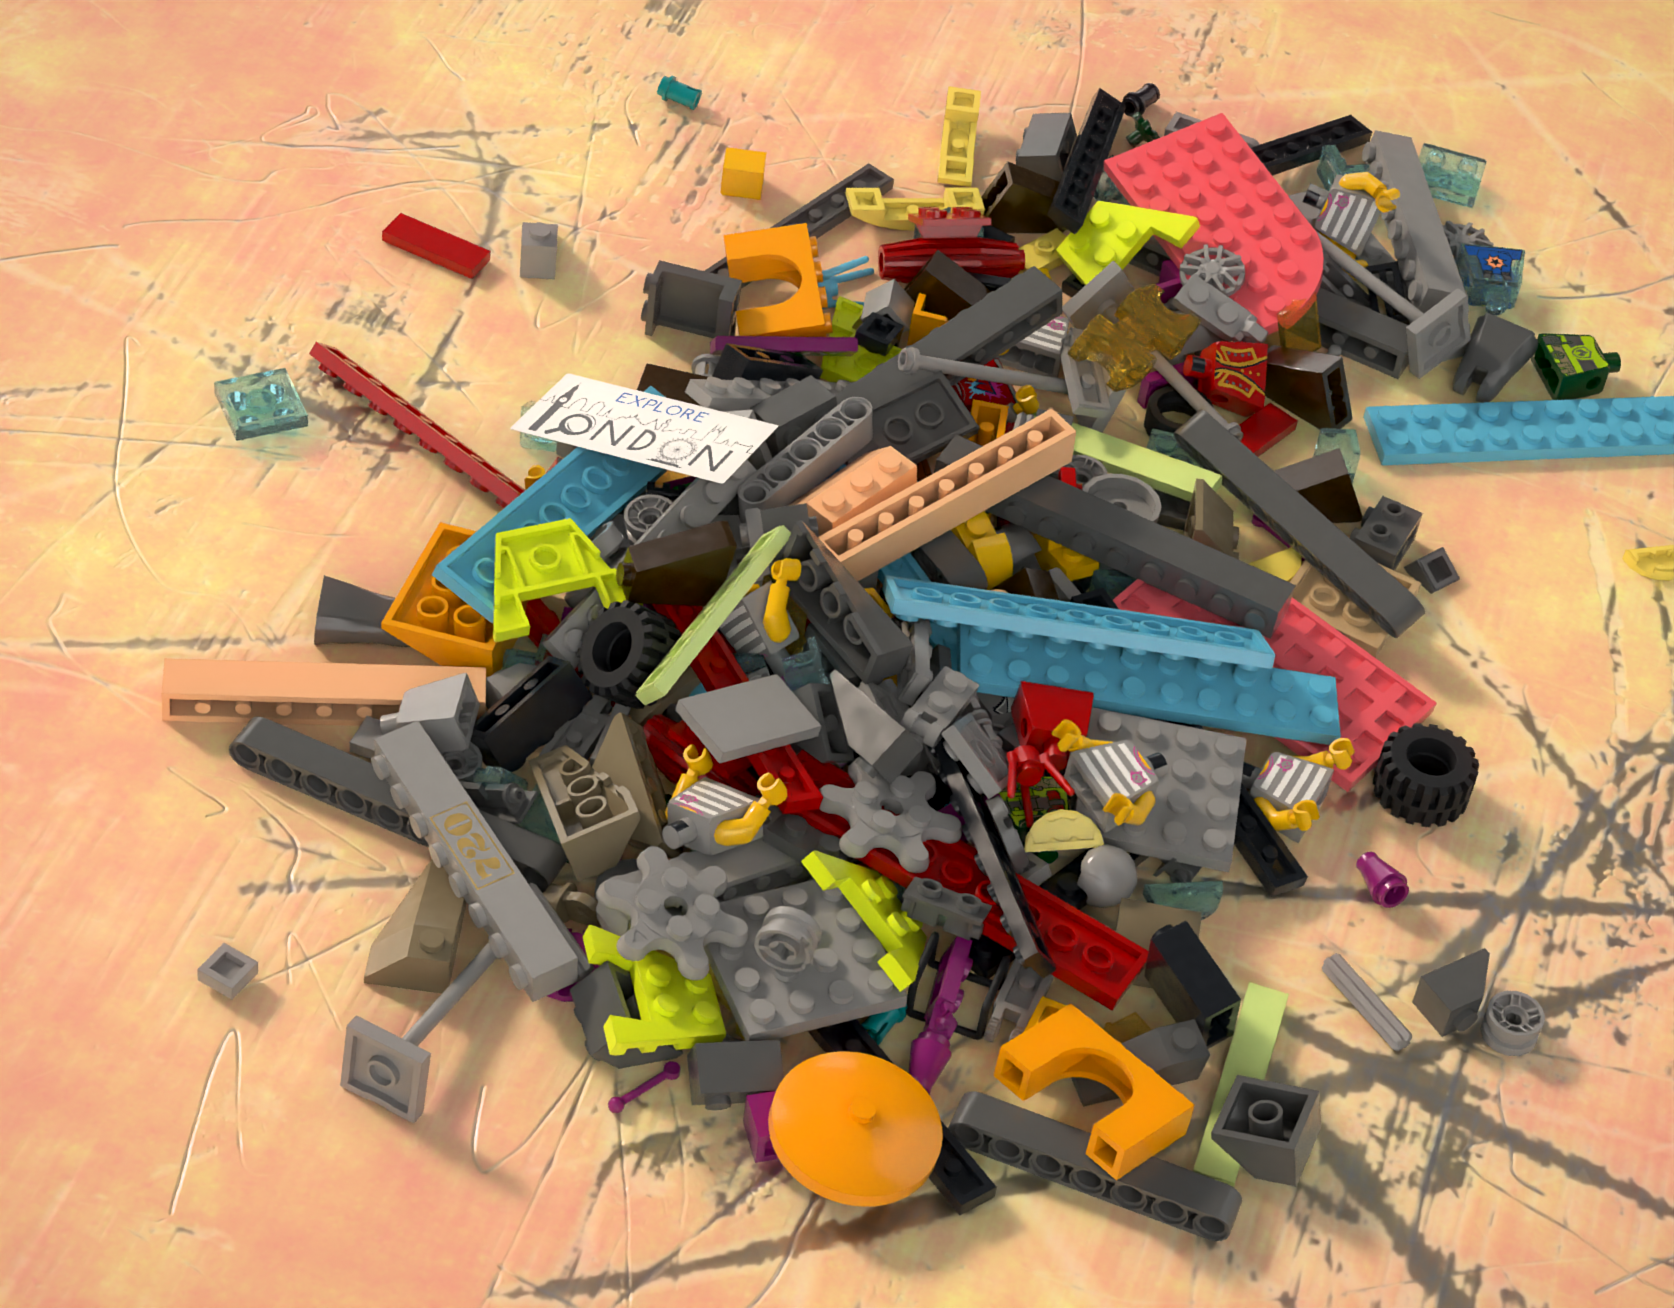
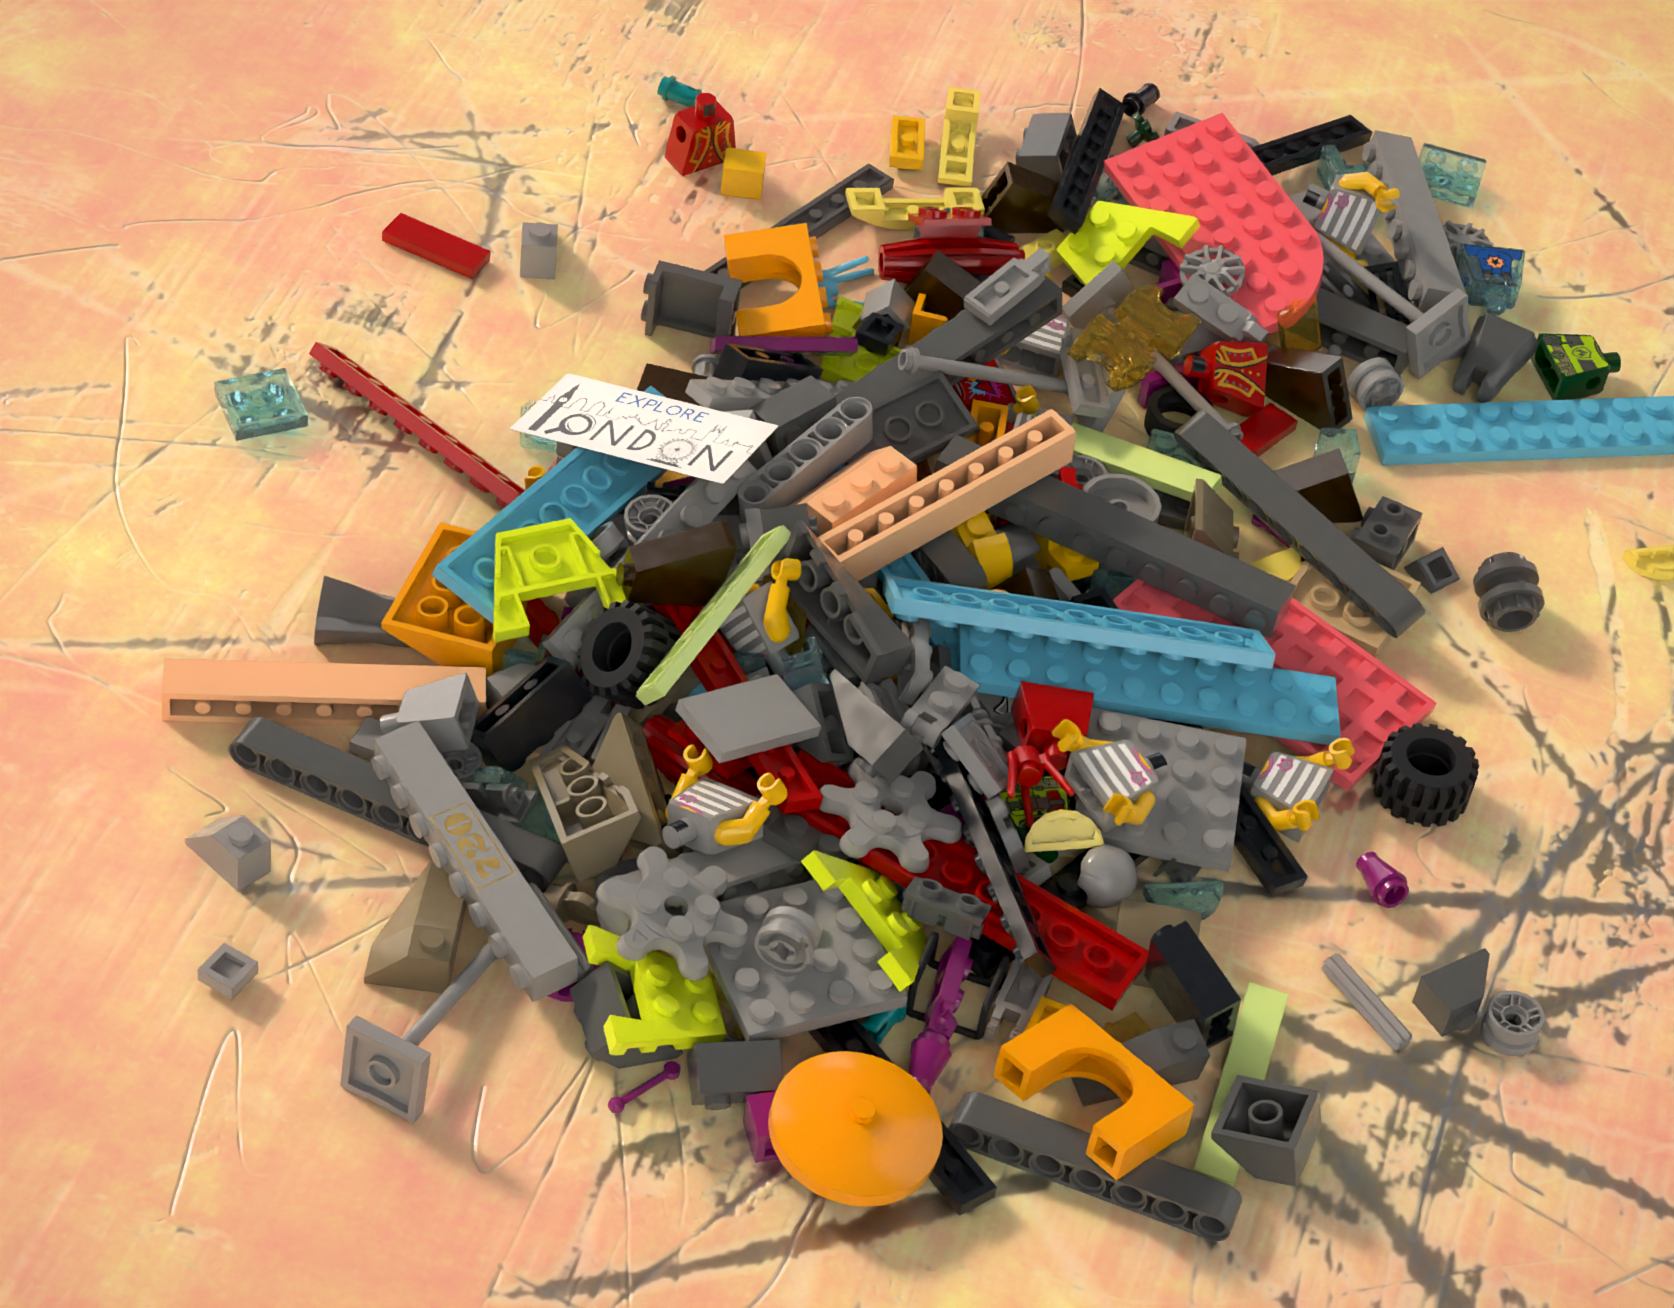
none -> light grey slope [185,815,271,892]
none -> red torso [664,93,736,176]
none -> yellow plate [889,115,925,170]
none -> light grey hinge [964,248,1052,326]
none -> light grey wheel [1347,357,1404,411]
none -> dark grey piece [1473,552,1545,632]

